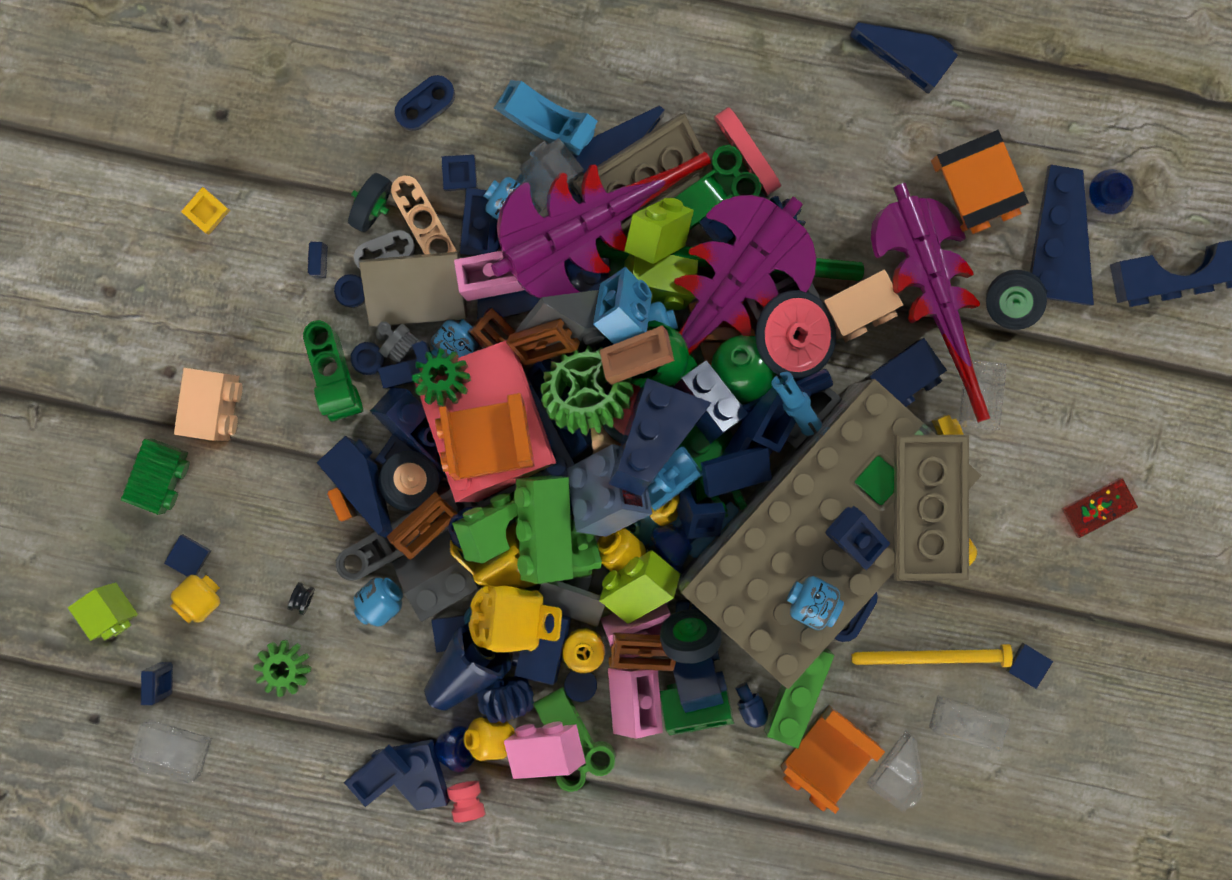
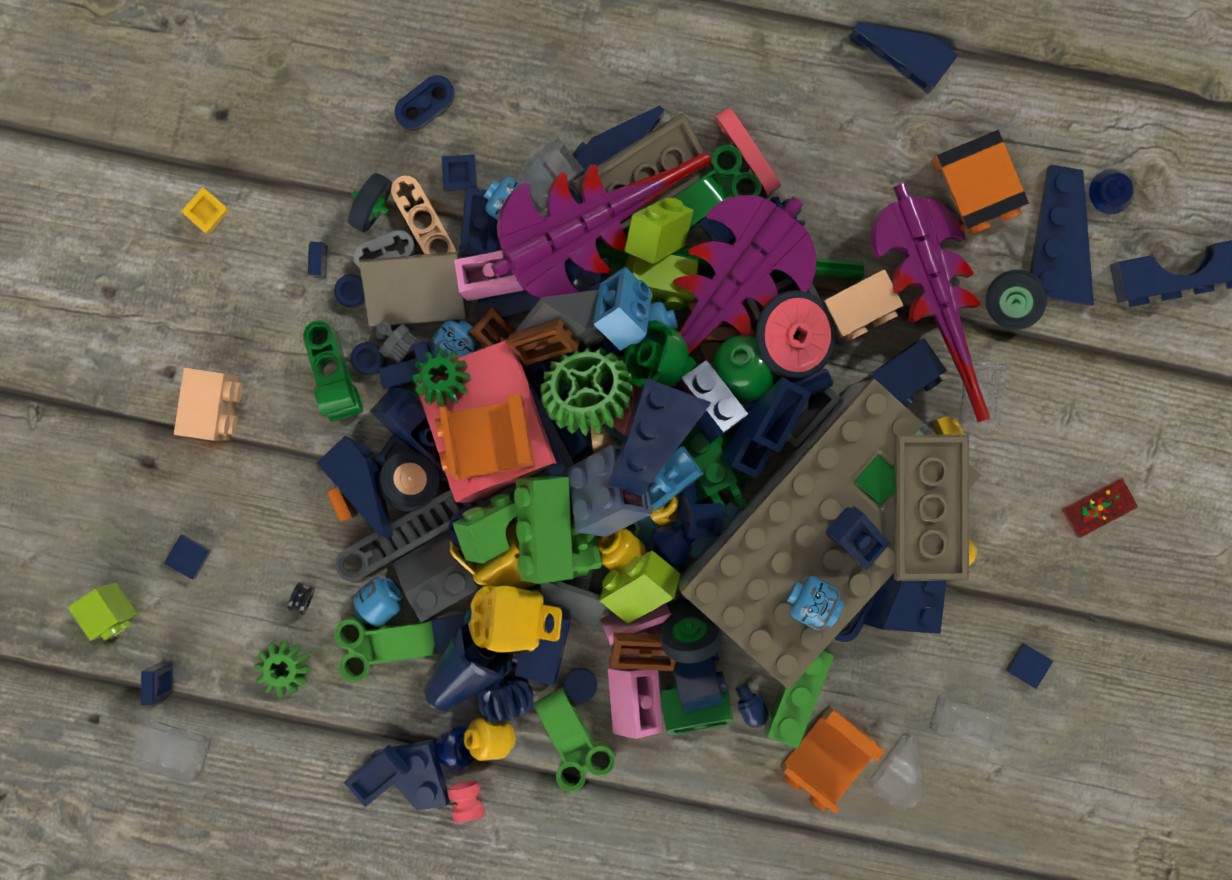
green brick [121,439,190,515] -> none
yellow head [170,575,220,624] -> none
dark orange tile [387,491,458,560] -> none
dark azure arch [494,80,598,155] -> none
bright pink brick [504,721,586,779] -> none
yellow head [562,628,605,674] -> none
nougat tile [600,325,674,385] -> none
dark blue tile [701,445,772,497] -> none
dark azure pin [771,372,822,436] -> none
yellow bar [851,644,1013,667] -> none
none -> bright green piece [334,616,436,682]
none -> dark blue wedge [862,573,947,634]

